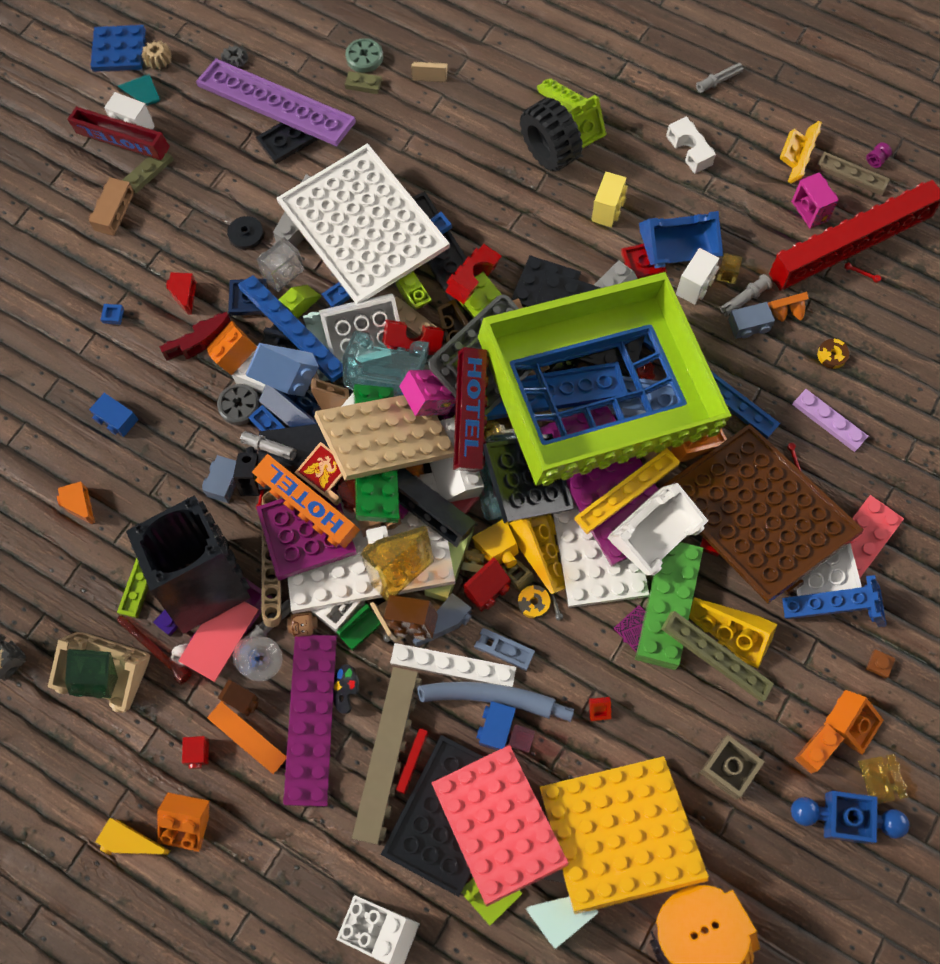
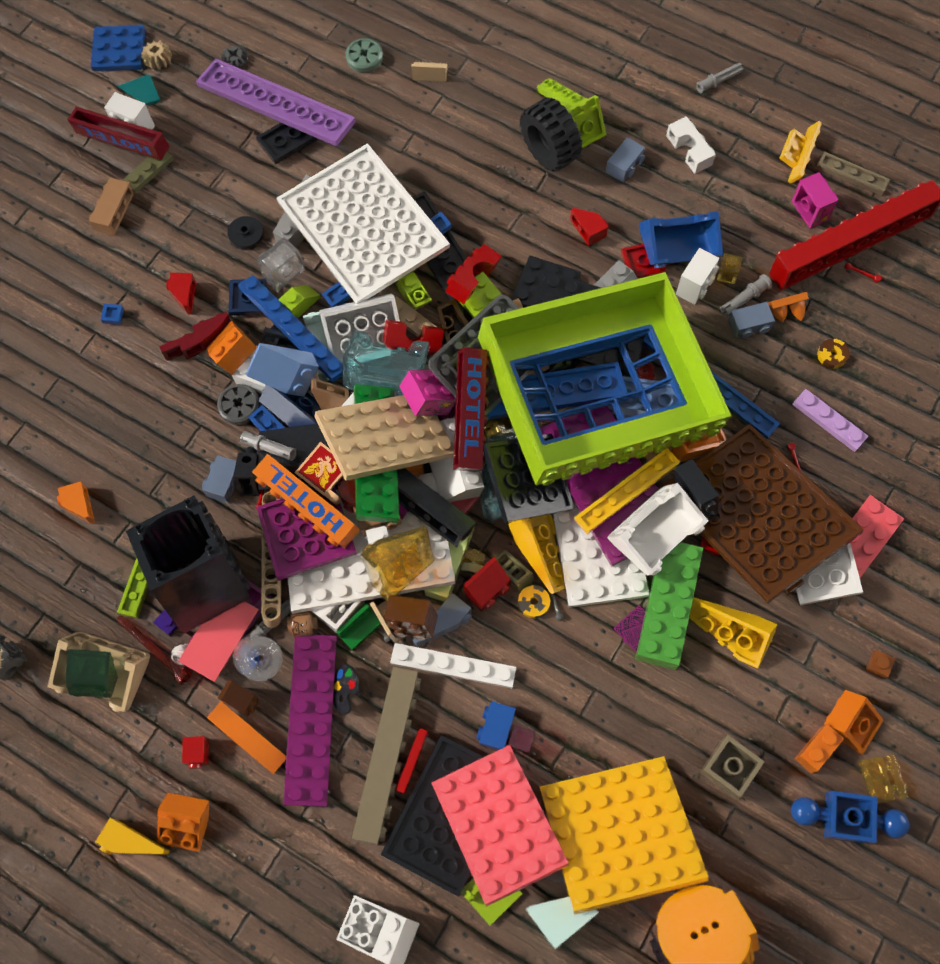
blue brick [89,393,138,437] -> none
olive plate [345,71,382,94] -> none
sand blue animal [417,682,575,722] -> none
yellow torso [472,519,519,568] -> none
sand blue plate [474,628,535,671] -> none
red plate [589,697,611,721] -> none
light yellow brick [592,172,628,227] -> none
olive plate [661,611,774,702] -> none
blue bracket [782,575,887,627] -> none
magenta wheel [866,142,892,168] -> none
none -> red slope [570,208,609,246]
none -> sand blue brick [606,137,645,182]
none -> black brick [674,459,719,522]

